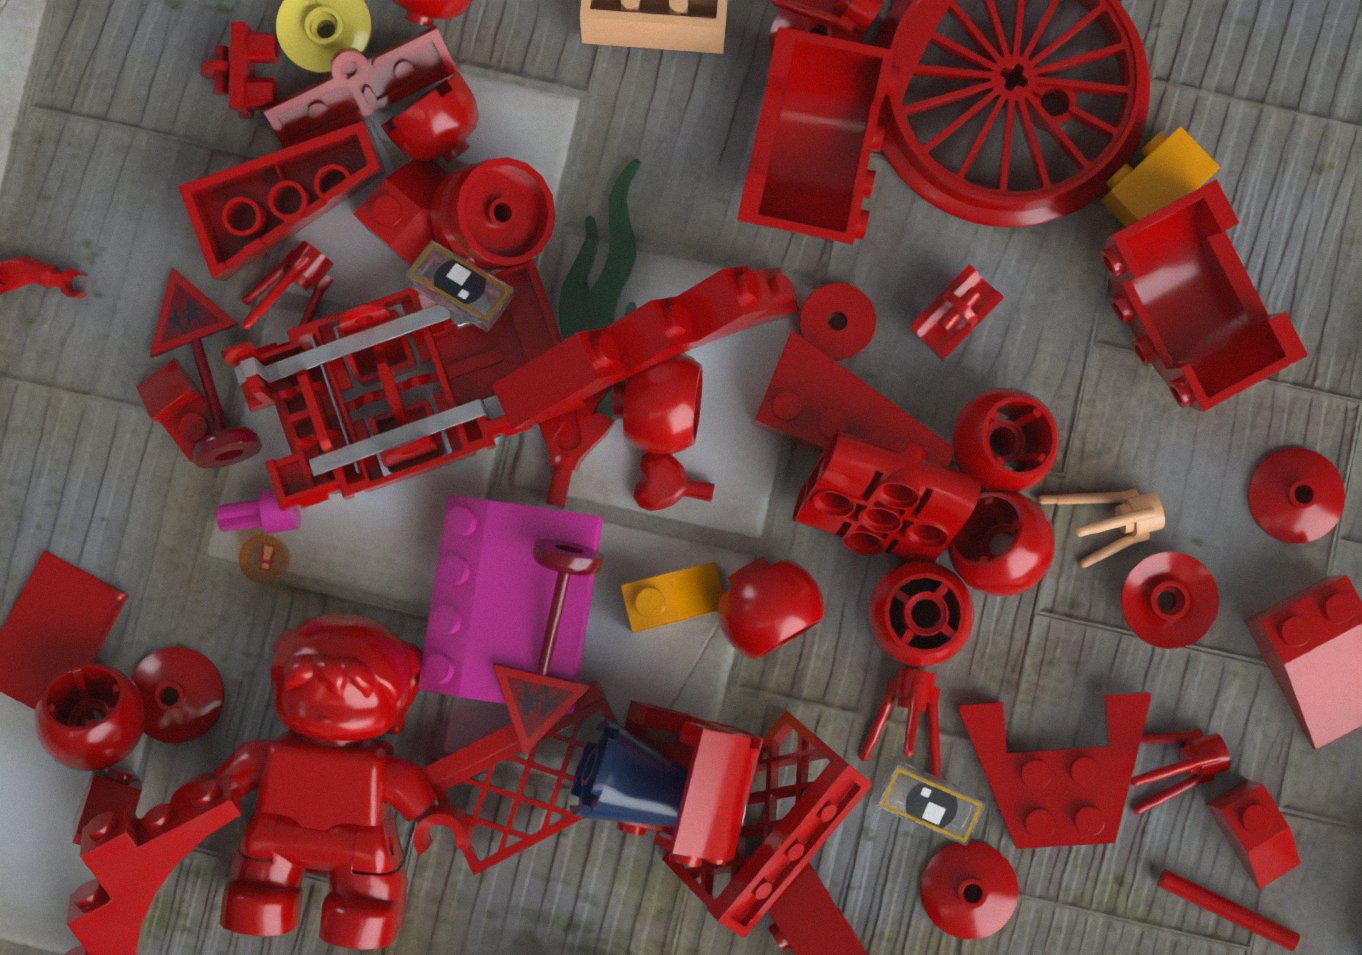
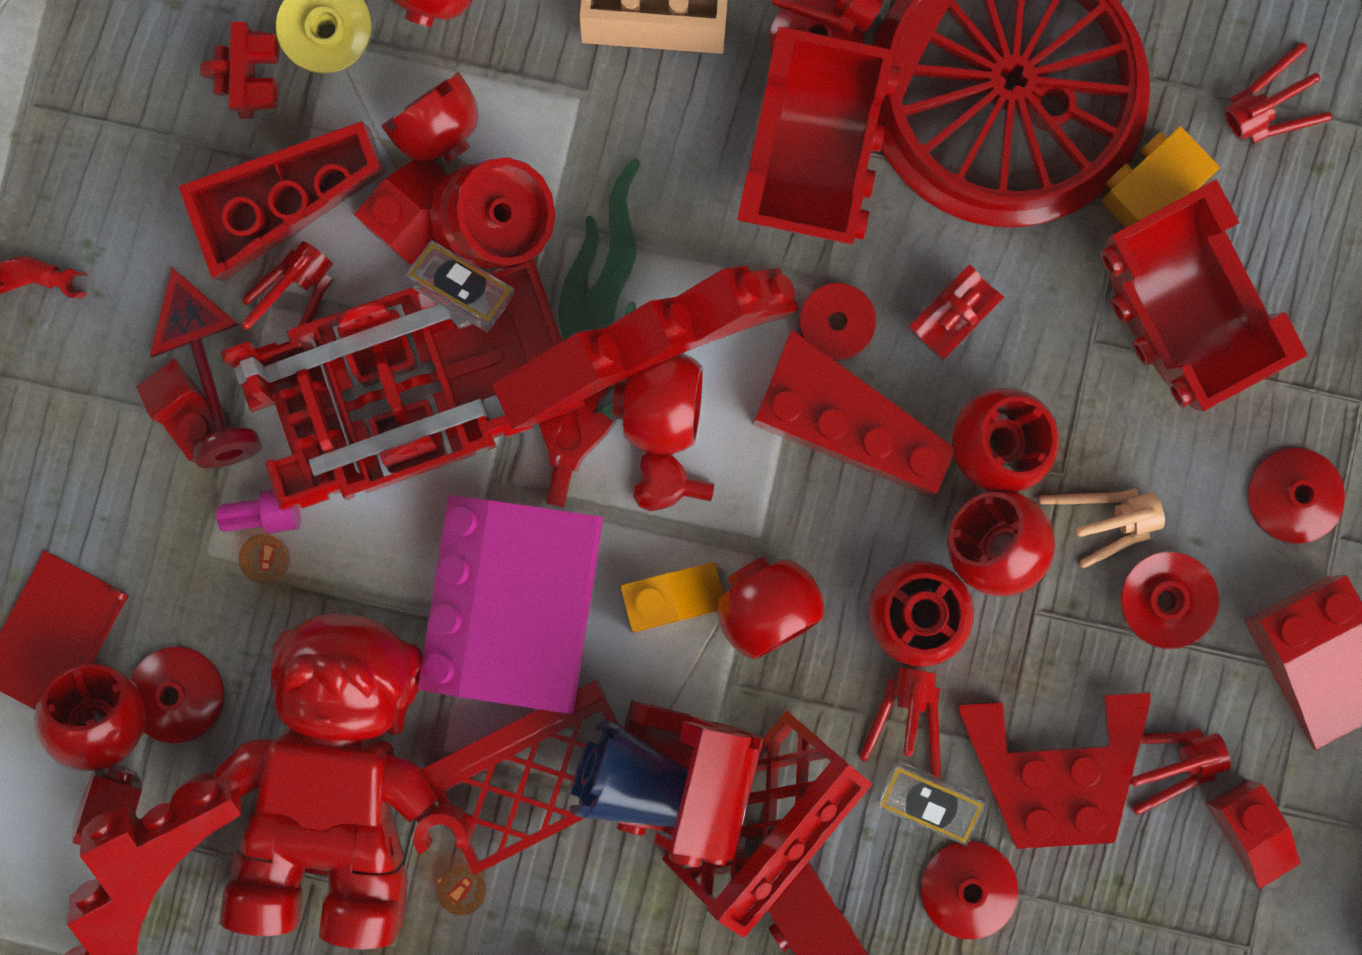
hinge [264,25,458,149] -> none
dark red piece [493,539,604,756] -> none
red connector [792,430,981,563] -> none
red bar [1157,869,1300,951] -> none
none -> clear orange tile [437,864,487,915]
none -> red plant [1224,42,1332,144]

